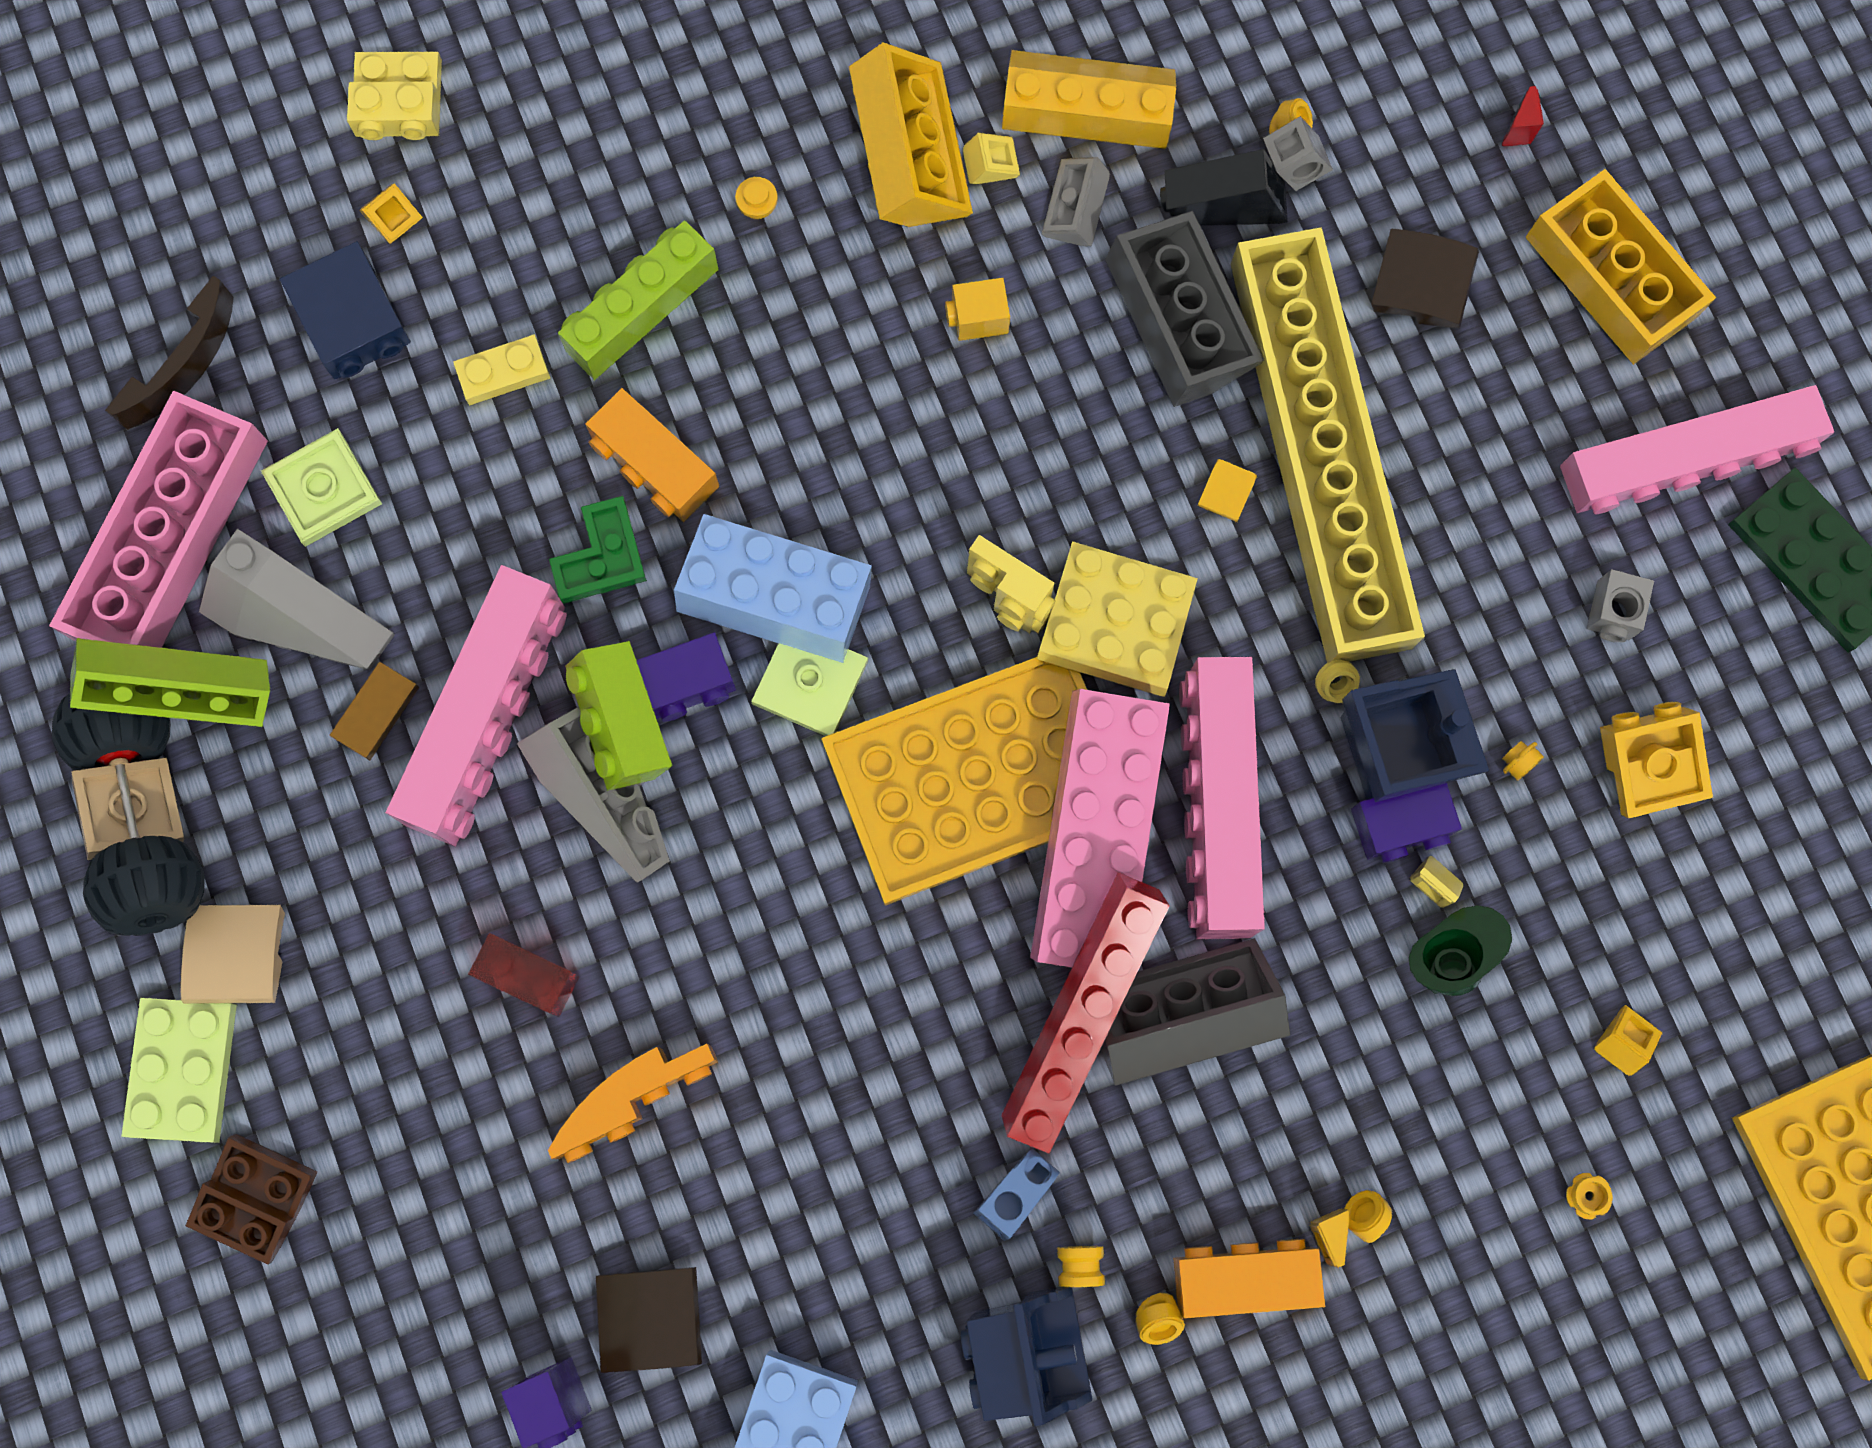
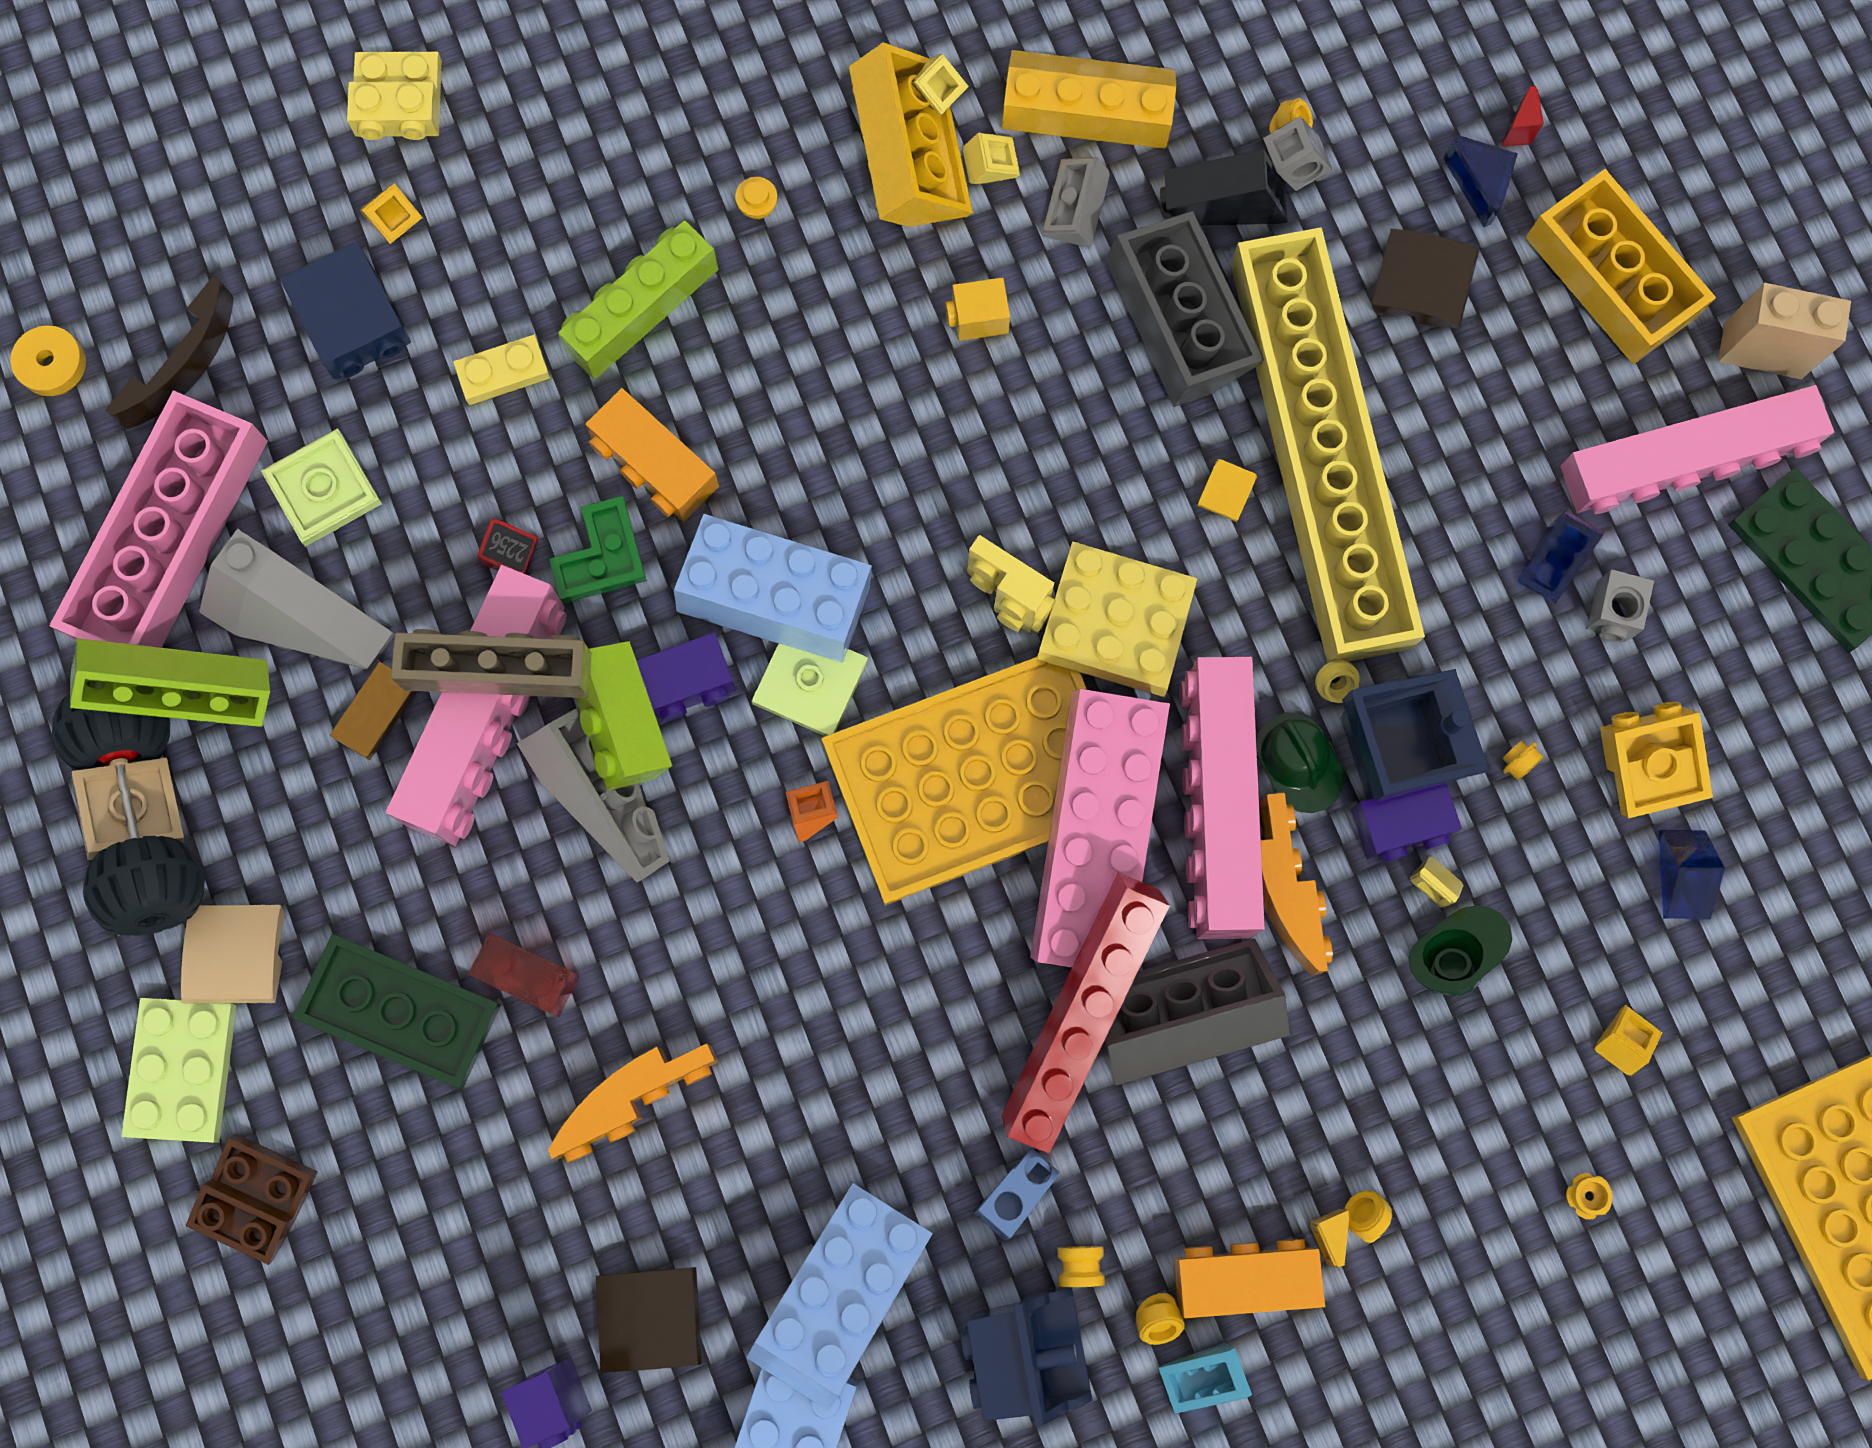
none -> yellow piece [10,325,86,396]
none -> dark green plate [292,934,501,1089]
none -> dark tan brick [391,629,592,698]
none -> slope [477,518,539,574]
none -> light blue brick [746,1183,933,1410]
none -> orange slope [786,781,838,842]
none -> light yellow slope [913,53,969,115]
none -> medium azure slope [1158,1342,1252,1414]
none -> dark green piece [1256,712,1344,813]
none -> light orange slope [1260,793,1333,975]
none -> clear blue slope [1443,136,1518,227]
none -> clear blue slope [1518,510,1604,603]
none -> clear blue slope [1659,830,1725,920]
none -> tan brick [1718,283,1851,379]

